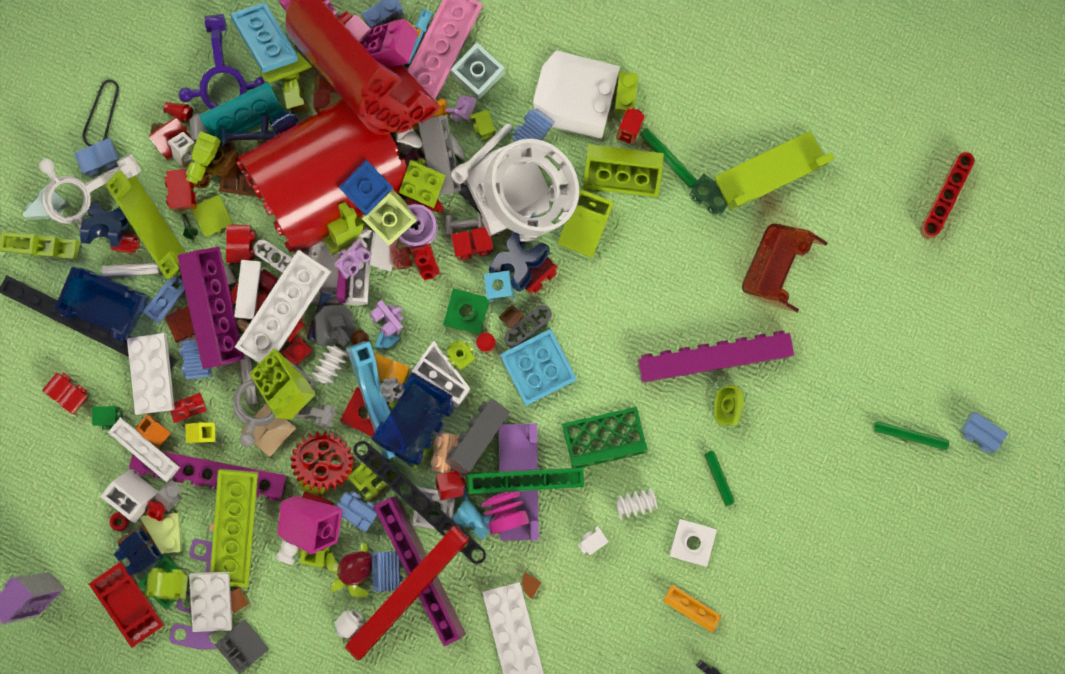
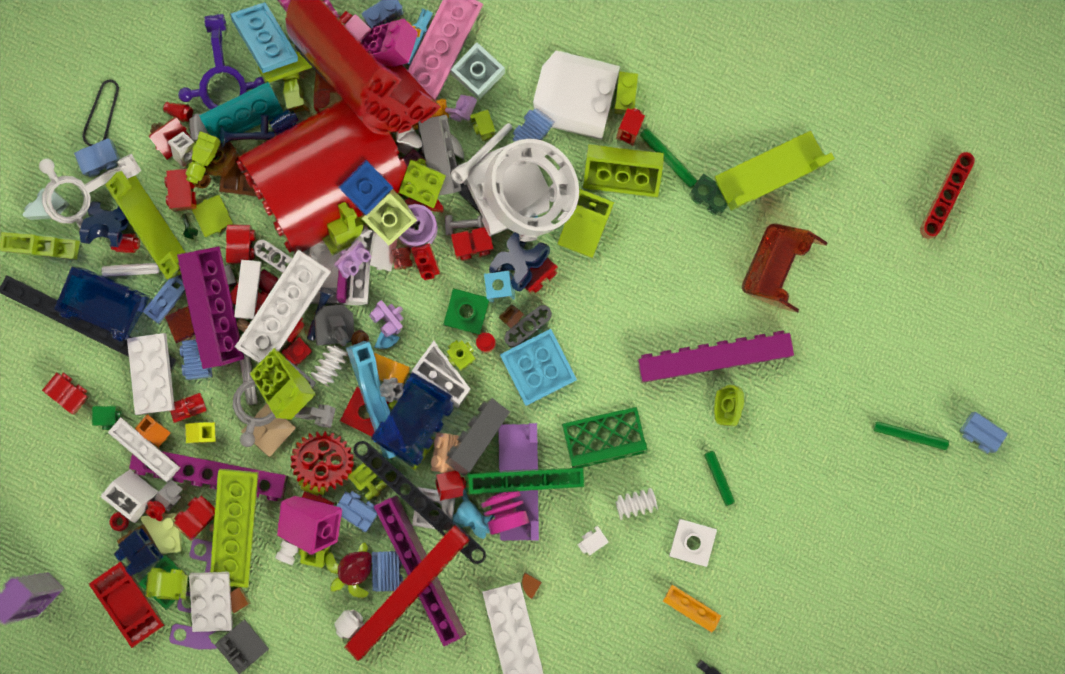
none -> red brick [174,495,215,541]

